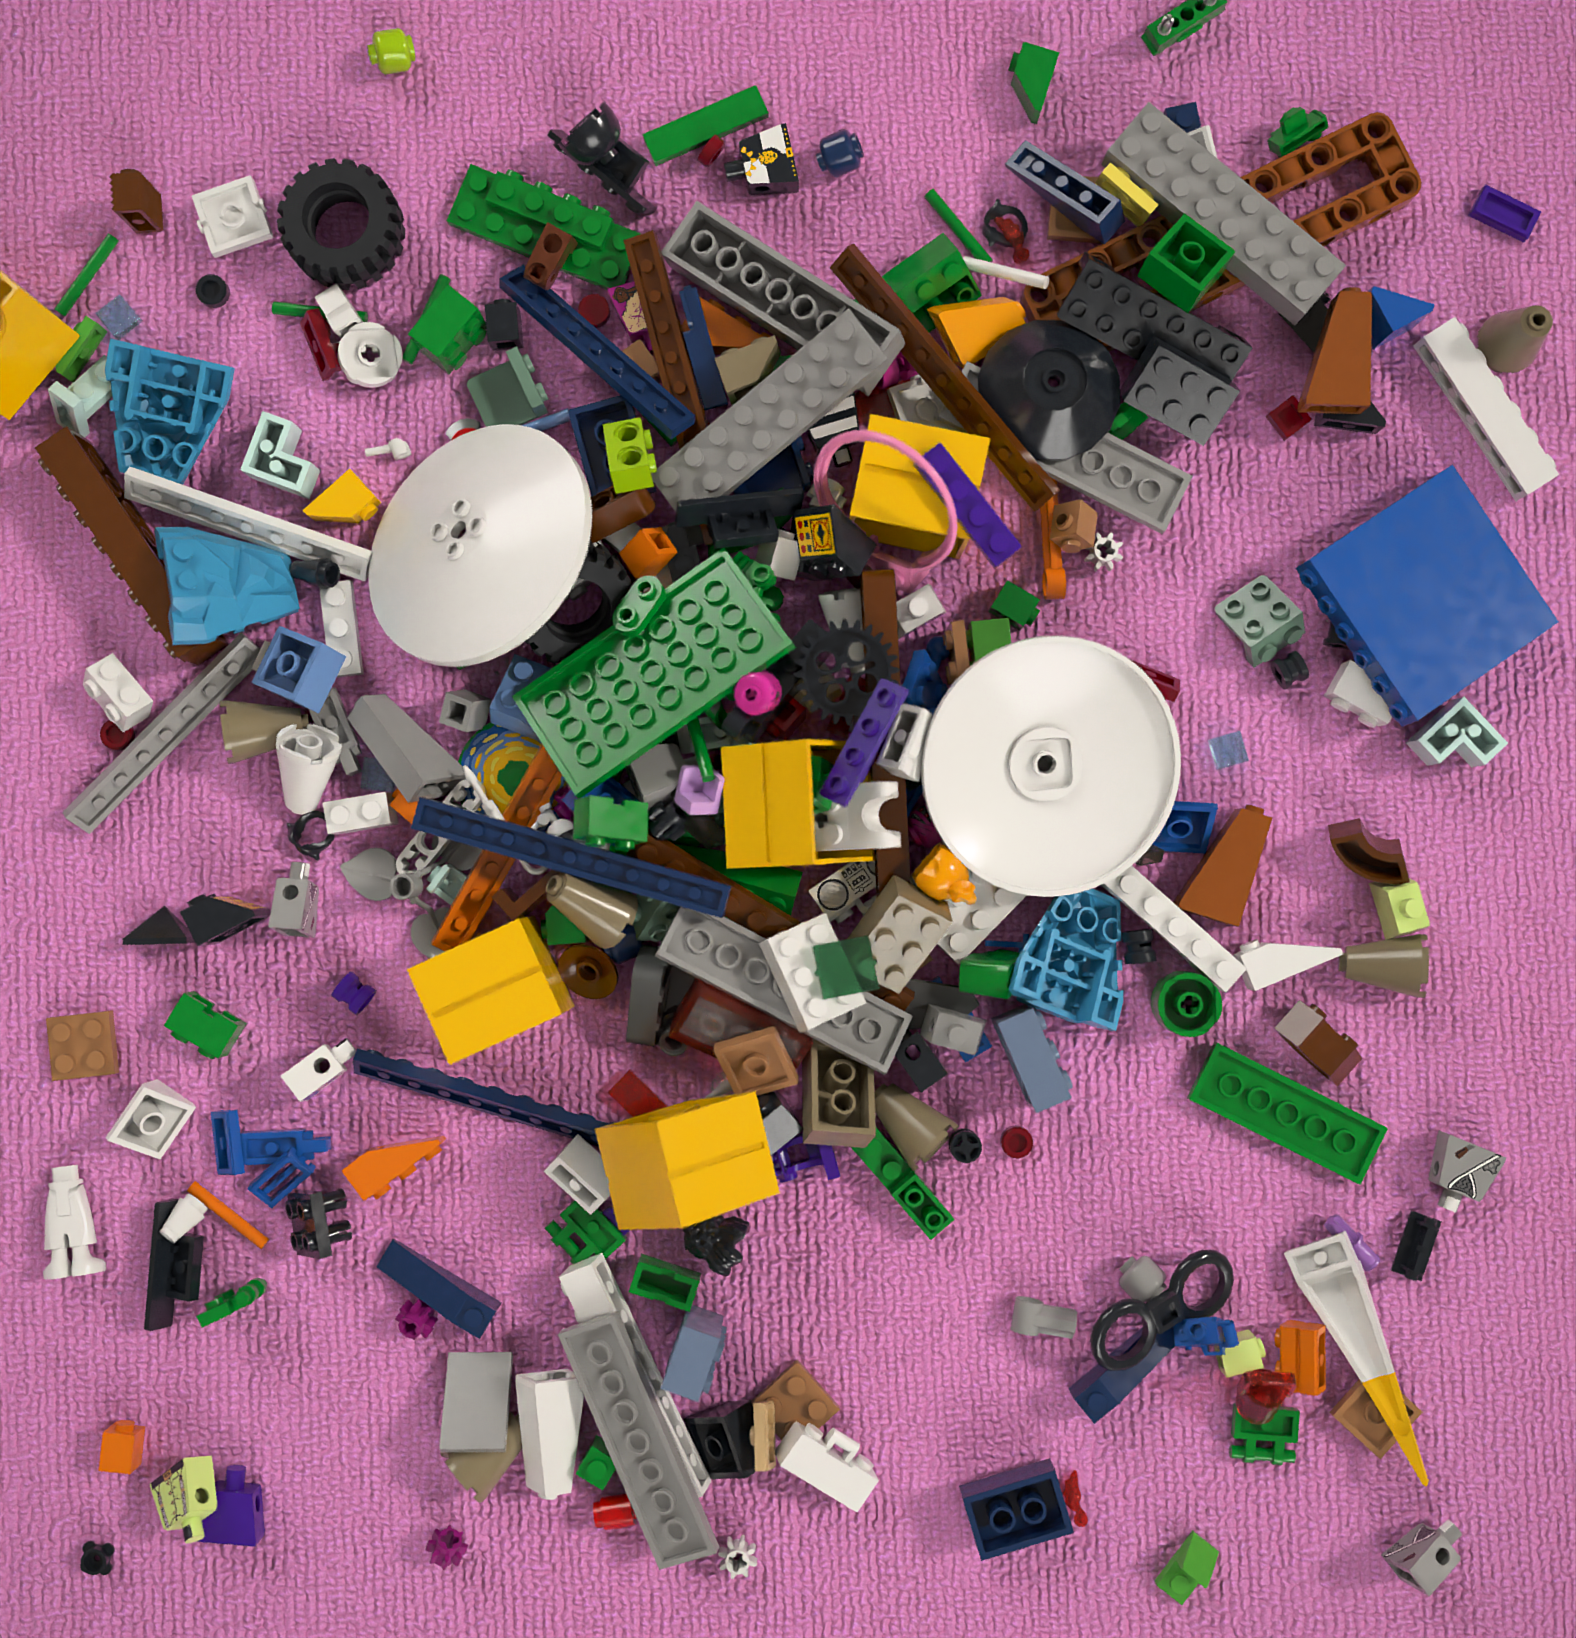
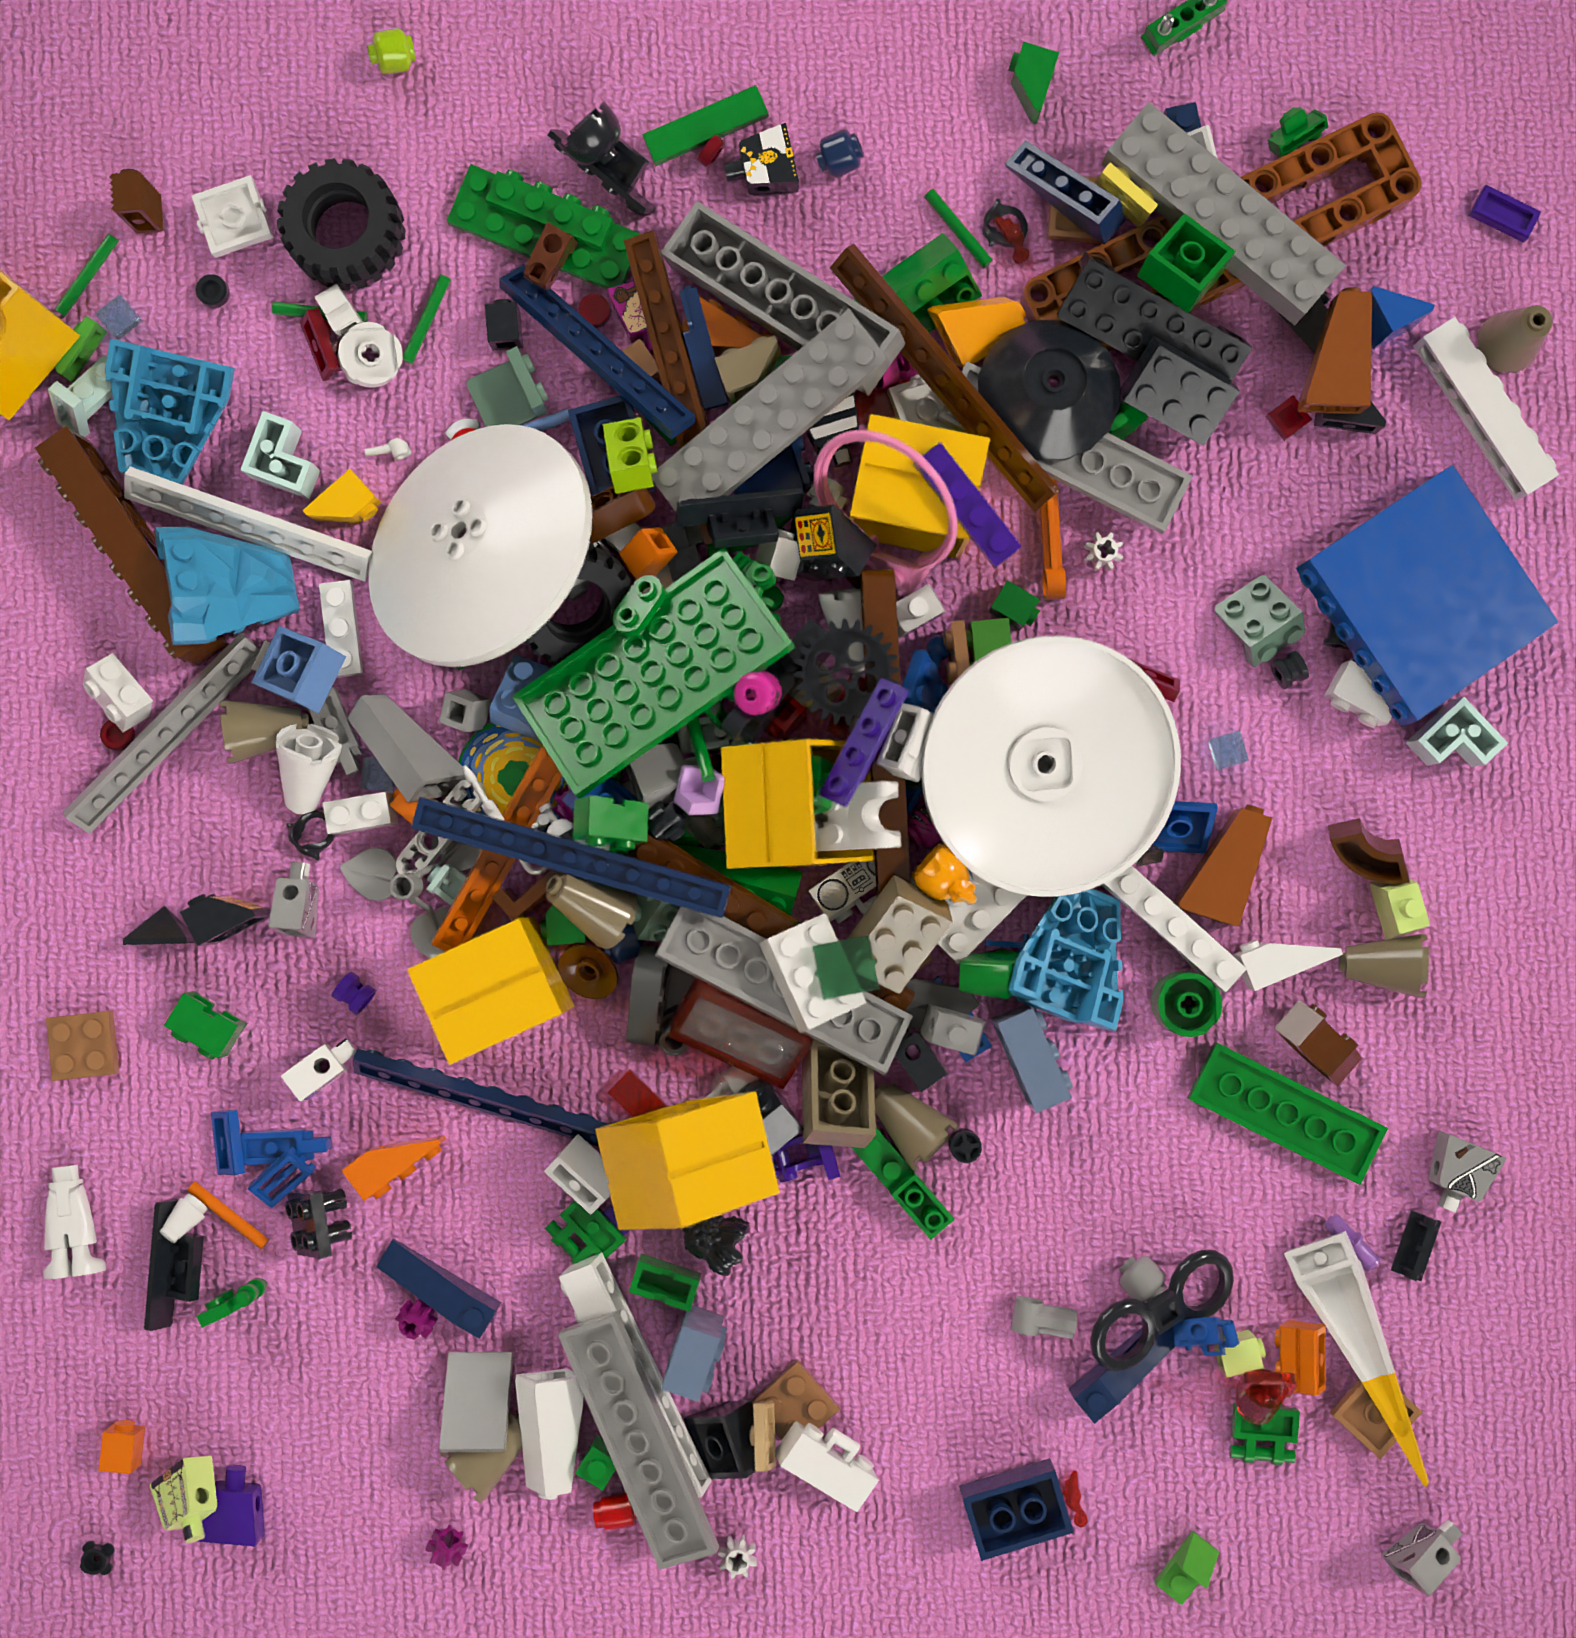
white slope [106,1079,196,1159] -> none
black cone [290,558,340,590] -> none
green brick [408,285,487,375] -> none
medium nougat plate [713,1026,799,1096] -> none
white bar [963,256,1050,289] -> none
dark red tile [1000,1125,1033,1159] -> none
medium nougat brick [1050,499,1098,553] -> none
black wheel [1121,929,1157,964] -> none

